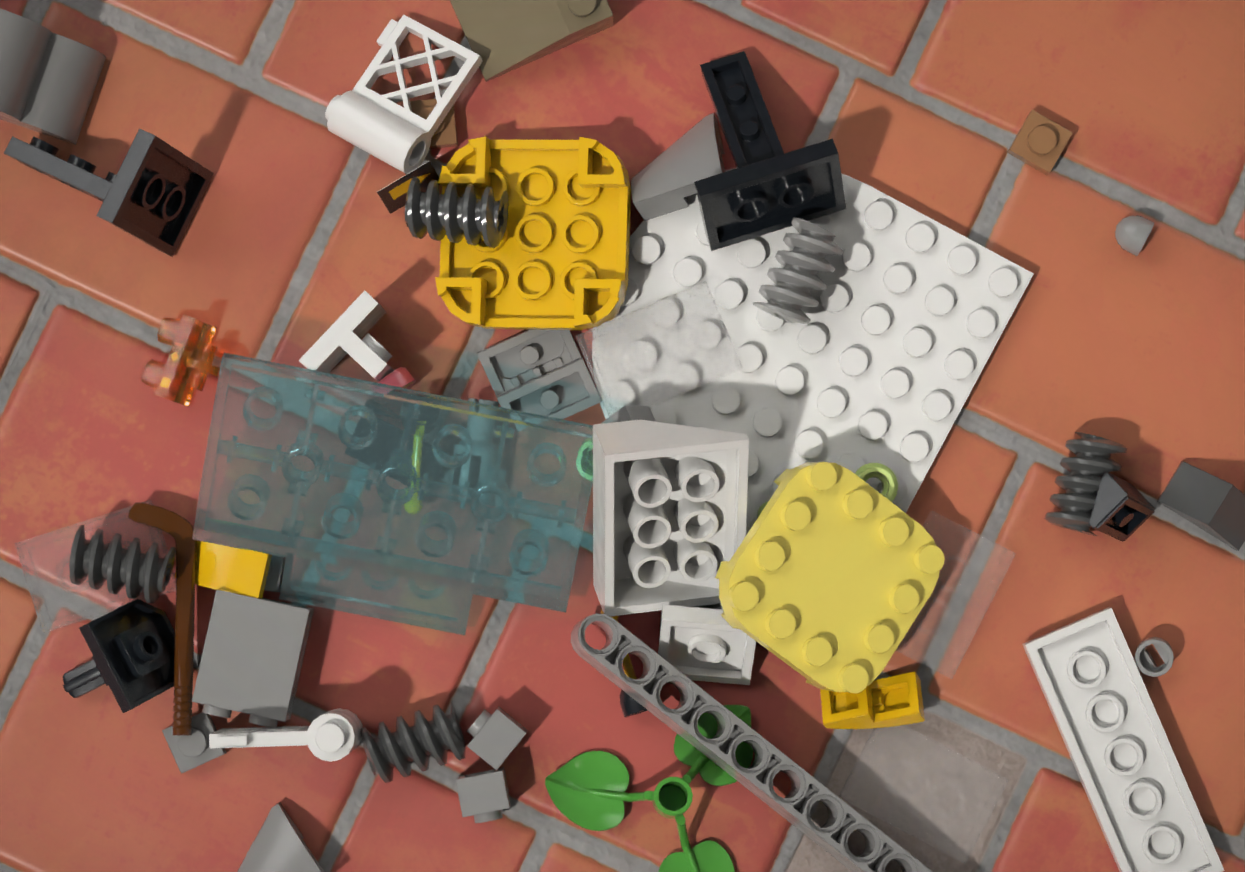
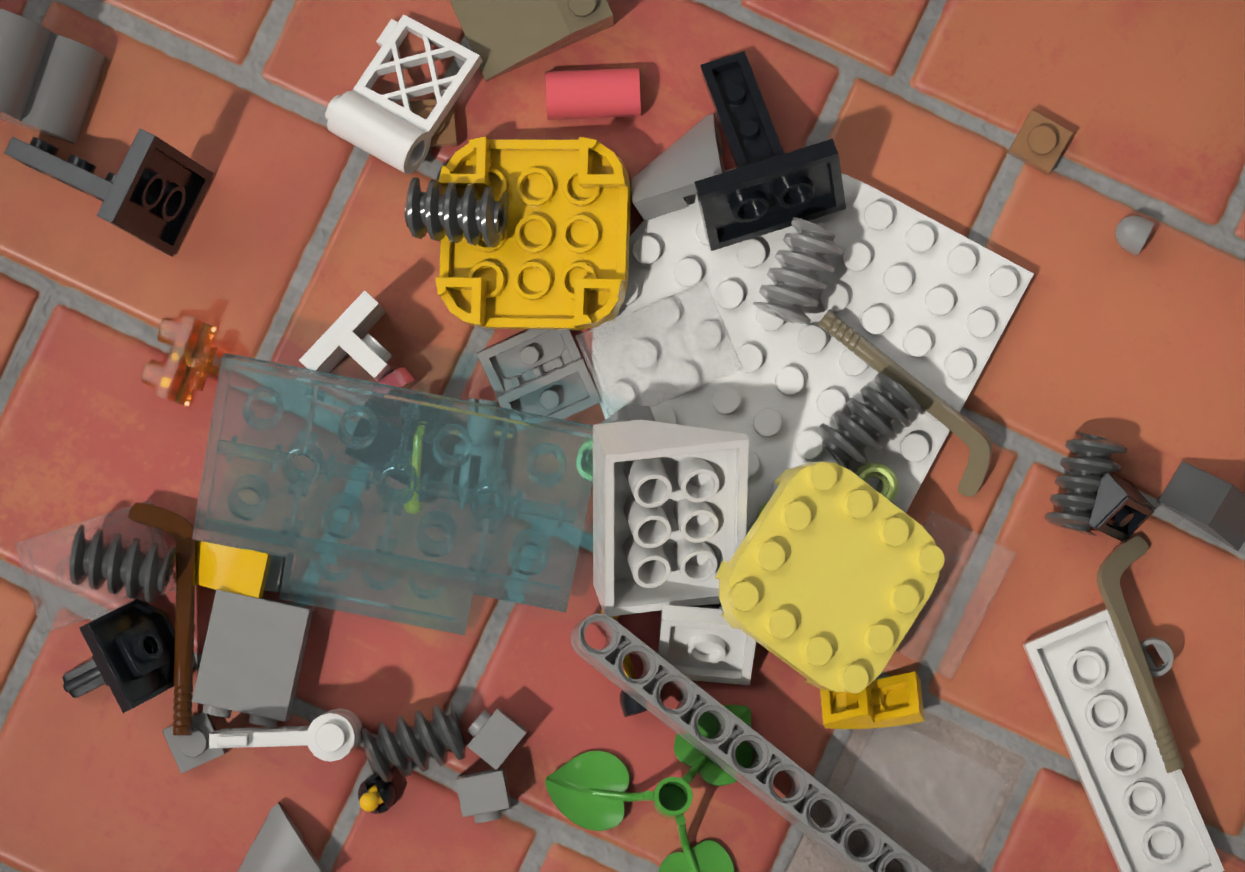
black sticker [377,161,440,214] -> none
none -> black hinge [358,775,397,814]
none -> coral brick [545,68,641,120]
none -> dark tan piece [817,310,992,497]
none -> dark grey piece [818,373,924,472]
none -> dark tan piece [1097,536,1185,773]

